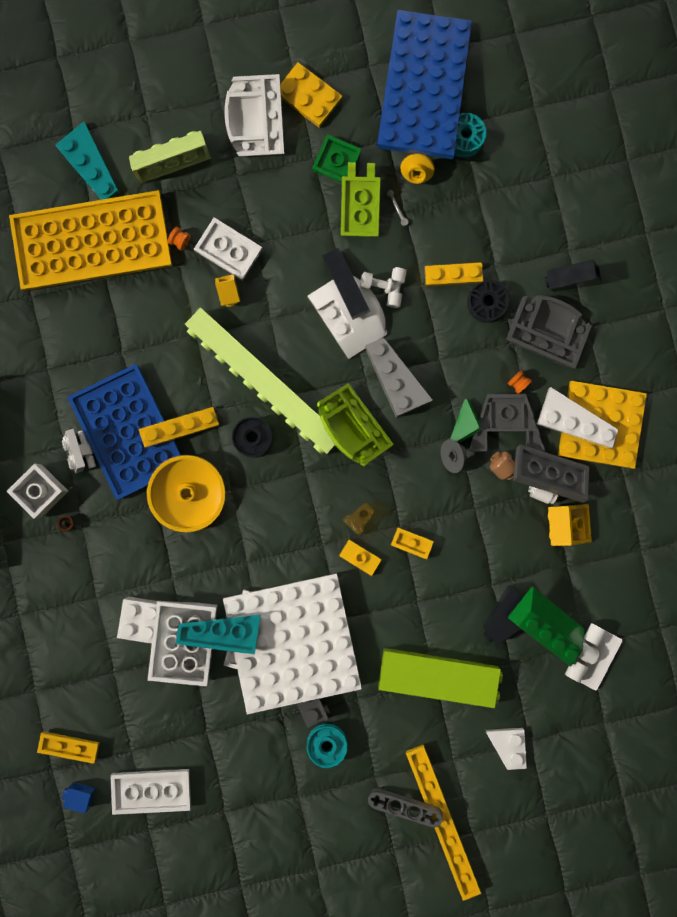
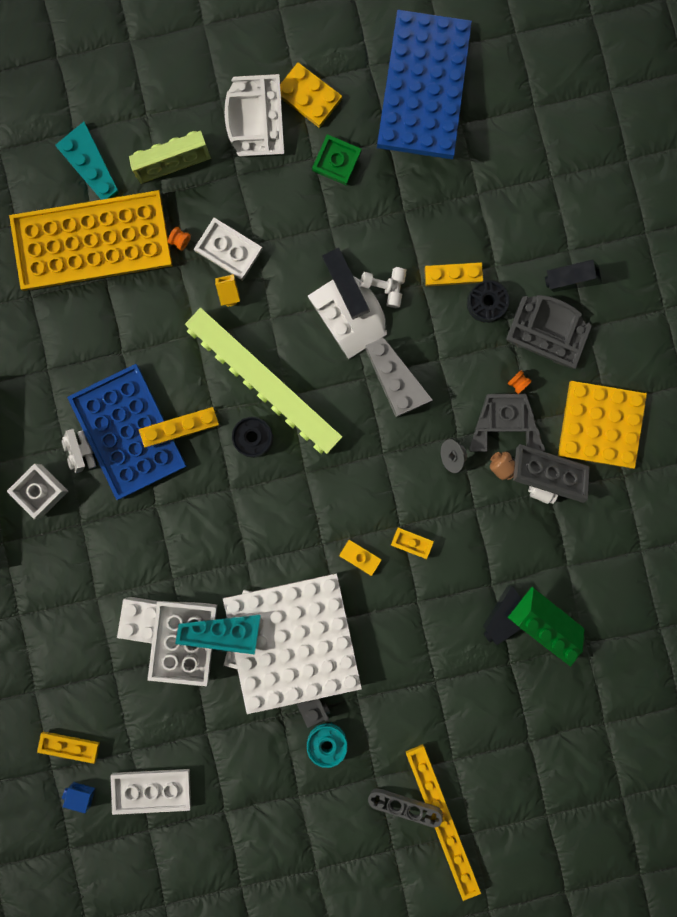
reddish brown hinge [57,516,74,532] -> none
yellow dish [147,455,225,532] -> none
lime slope [317,383,394,466] -> none
lime tile [341,162,380,237] -> none
clear yellow plate [343,502,375,535] -> none
lime brick [378,648,503,708] -> none
light grey hinge [387,190,408,227] -> none
yellow piece [400,154,435,184] -> none
green tile [450,399,482,443] -> none
teal wheel [454,113,486,158] -> none
white wing [486,728,527,770] -> none
white wing [537,387,618,448] -> none
yellow slope [548,504,592,546] -> none
white panel [565,623,622,691] -> none

